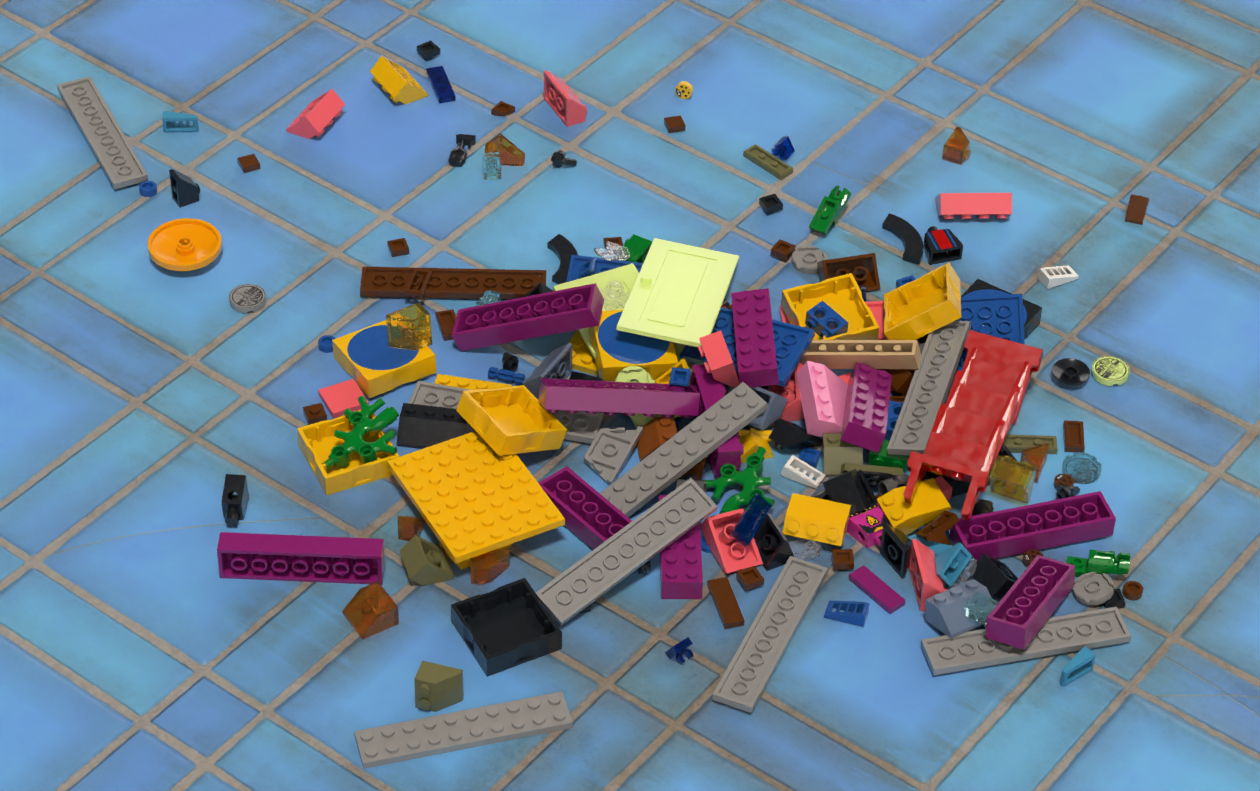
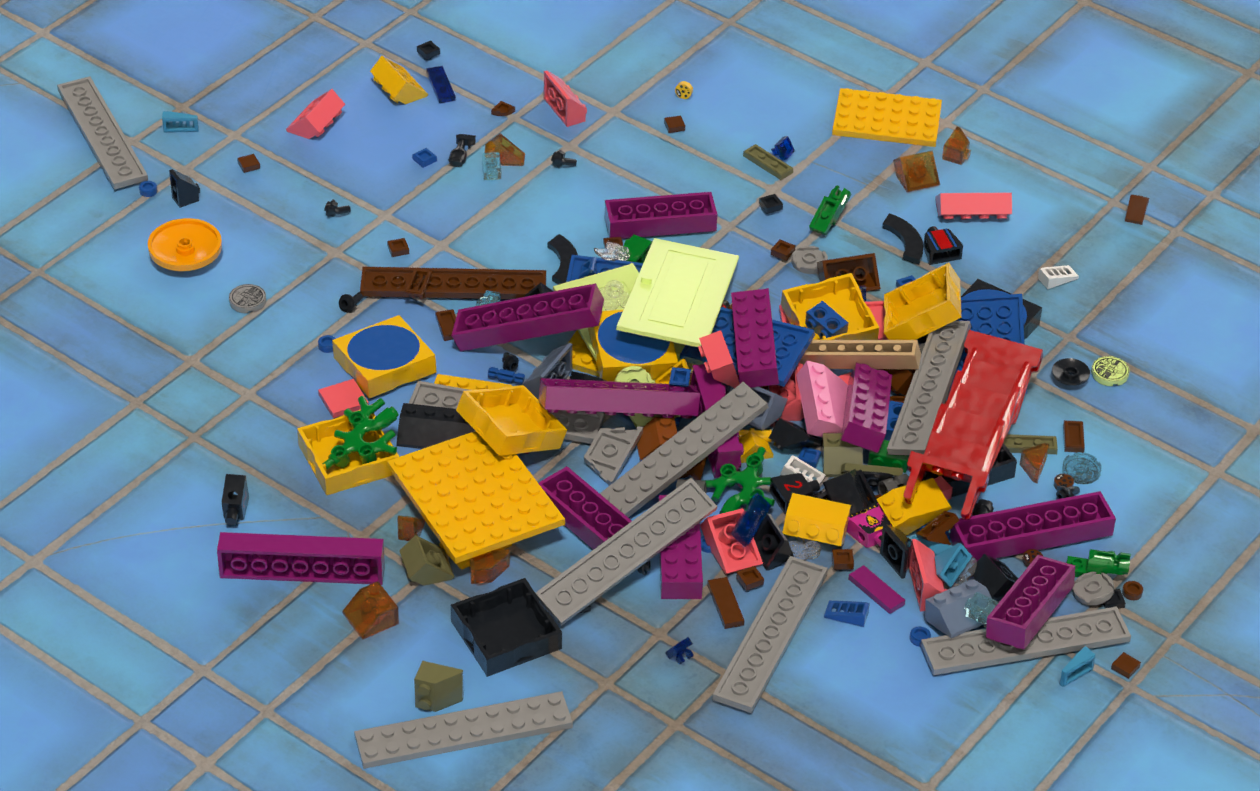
reddish brown plate [303,403,327,425] -> none
clear yellow slope [386,303,432,351] -> none
clear yellow slope [990,455,1036,503] -> none
none -> black plate [324,199,351,217]
none -> black plate [339,292,363,313]
none -> blue tile [412,148,437,168]
none -> magenta brick [605,192,718,239]
none -> black torso [769,473,820,516]
none -> yellow plate [832,88,942,147]
none -> clear orange slope [893,150,940,192]
none -> blue tile [910,626,931,647]
none -> reddish brown tile [1111,652,1141,679]

